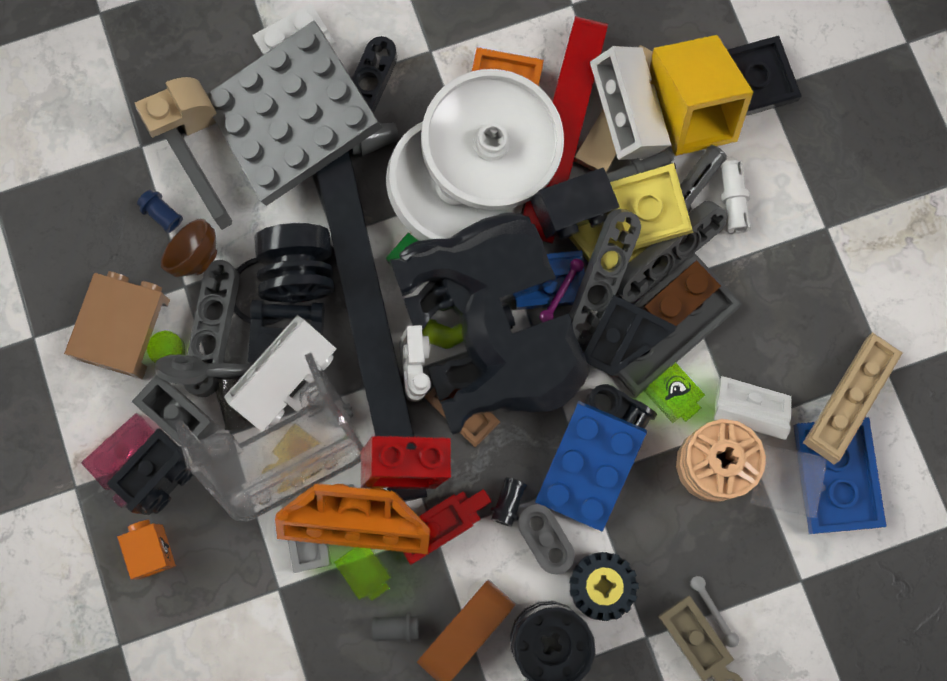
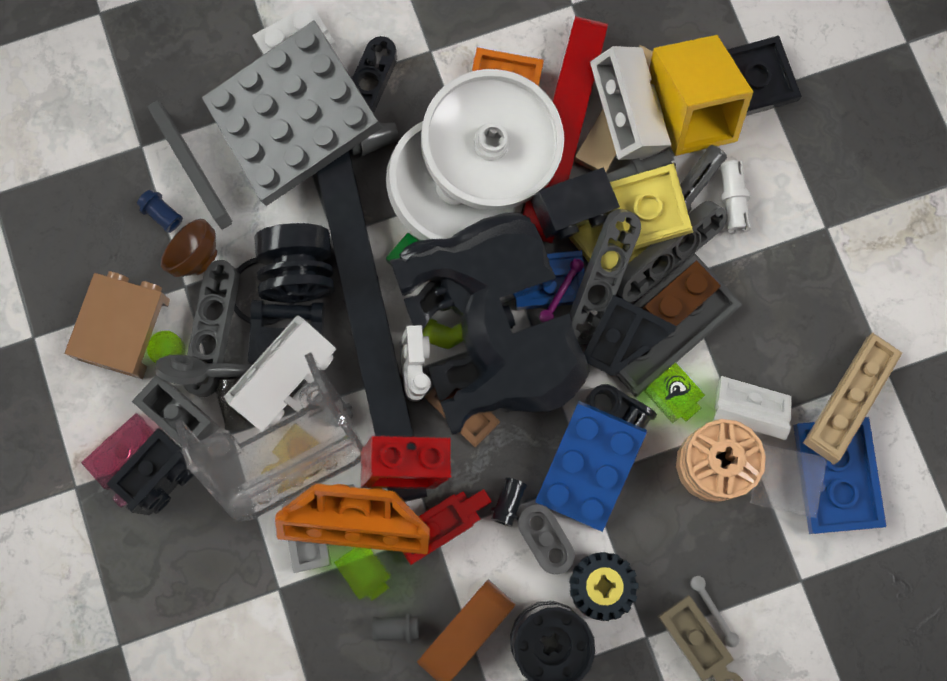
orange brick [117,520,176,579] -> none
tan brick [135,77,217,138] -> none

